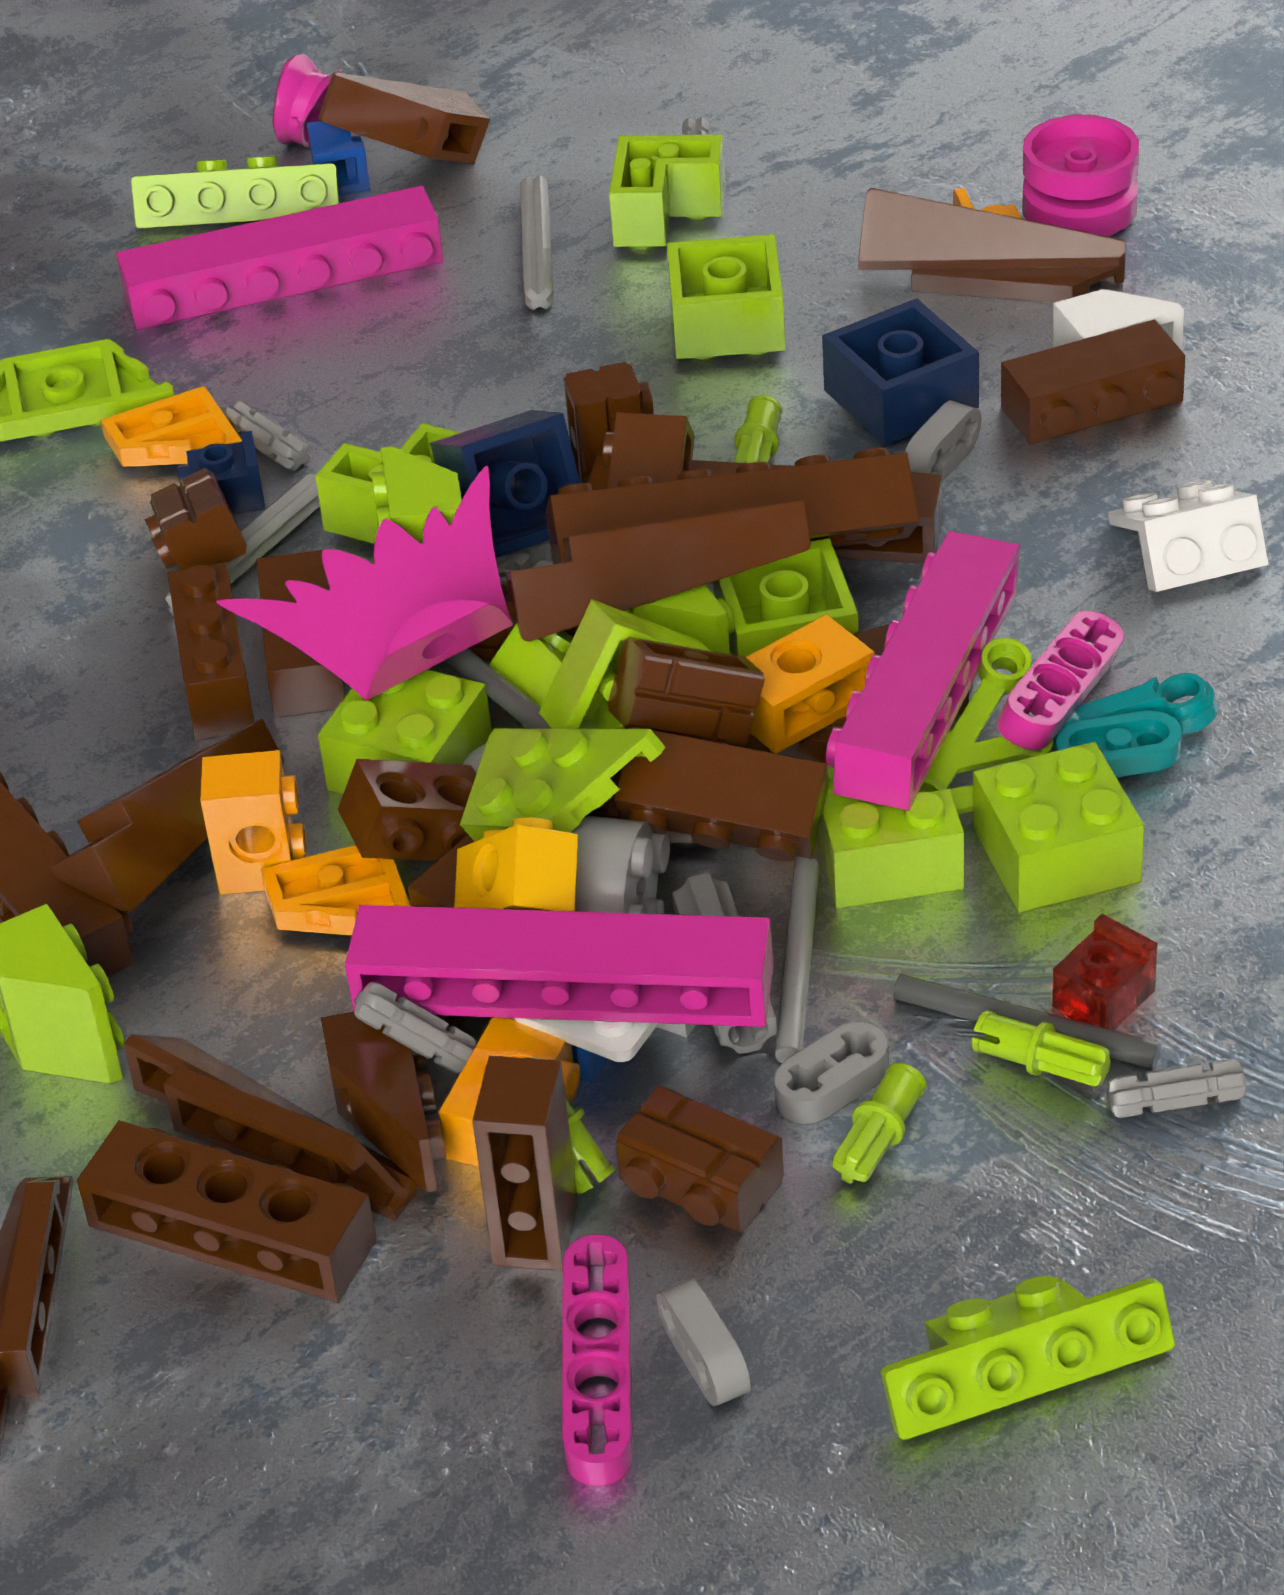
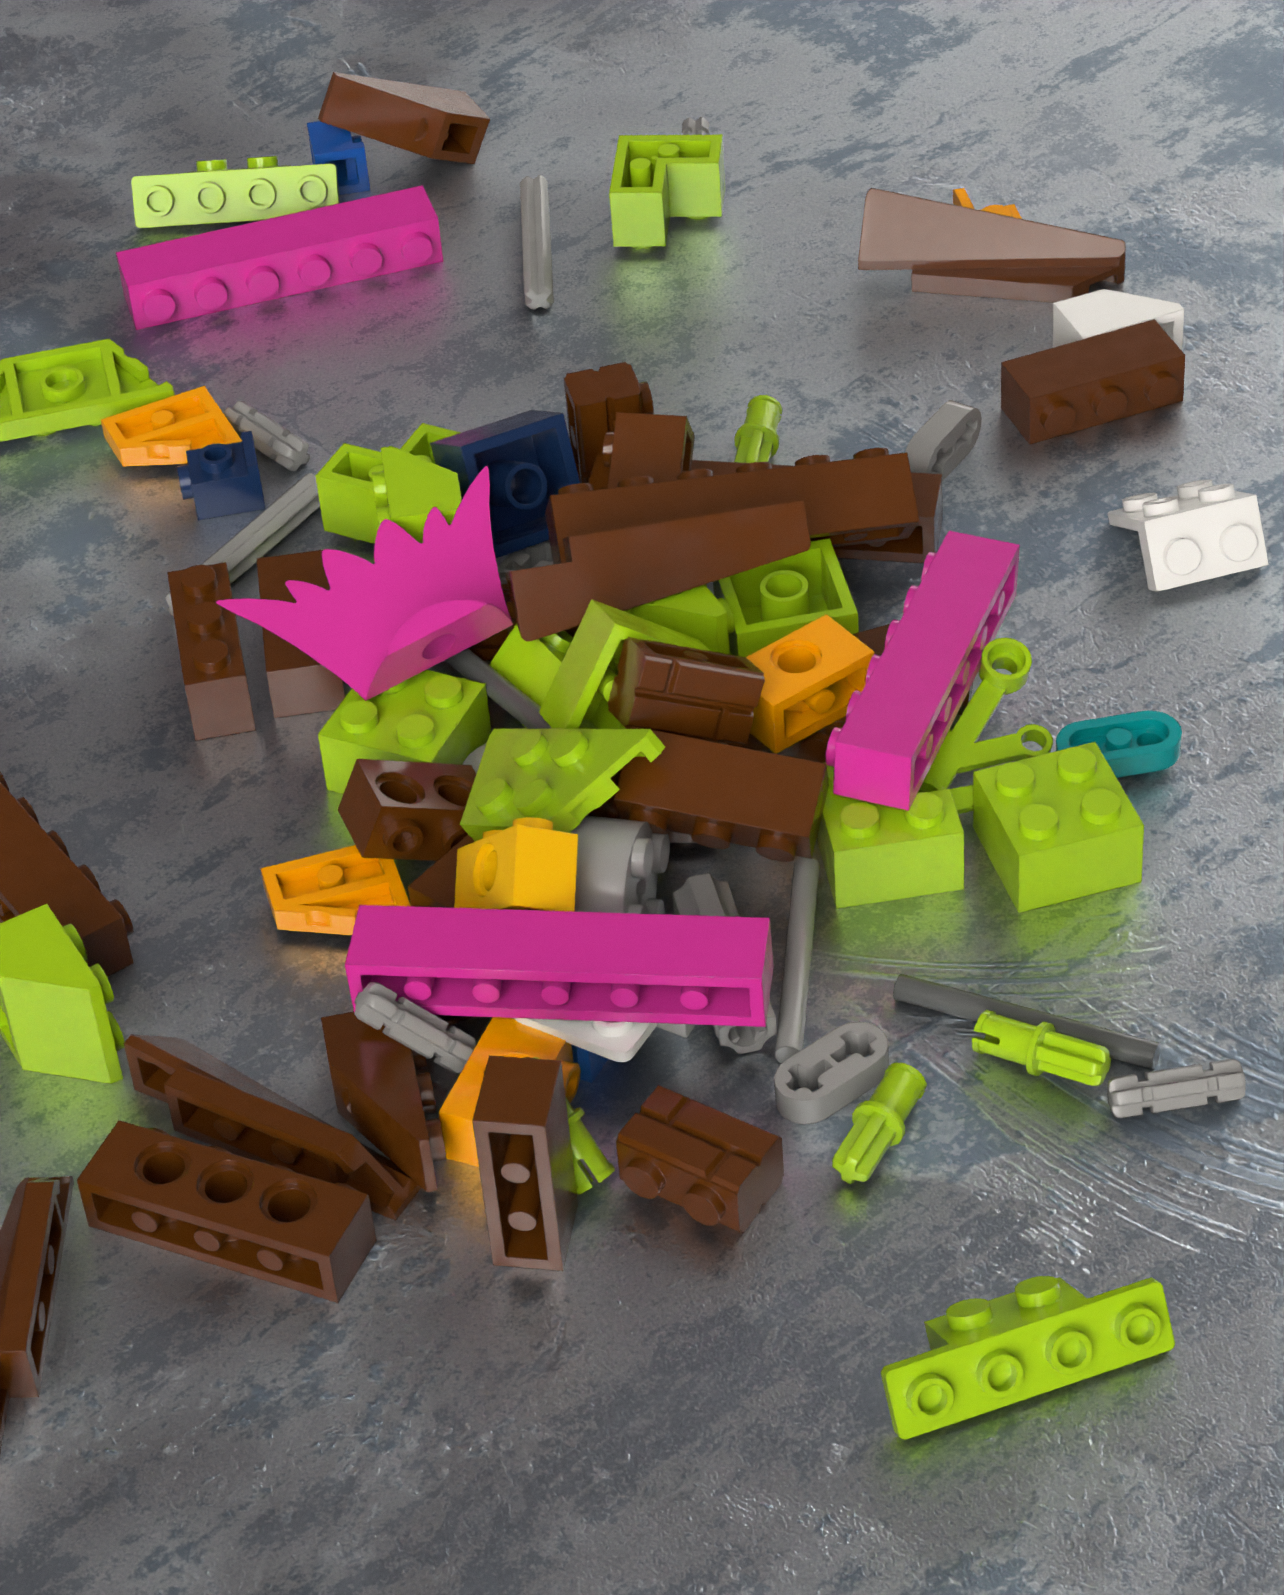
reddish brown wedge [49,719,284,912] -> none
reddish brown brick [145,468,247,570] -> none
light orange brick [200,750,307,895] -> none
dark pink piece [272,53,344,147] -> none
dark pink beam [562,1234,633,1487] -> none
light grey beam [656,1278,751,1407] -> none
lime brick [667,234,786,360] -> none
dark blue brick [822,298,979,446] -> none
dark pink beam [996,610,1125,750] -> none
dark pink wheel [1022,114,1139,237] -> none
teal piece [1051,673,1218,751] -> none
clear red brick [1052,914,1158,1030] -> none

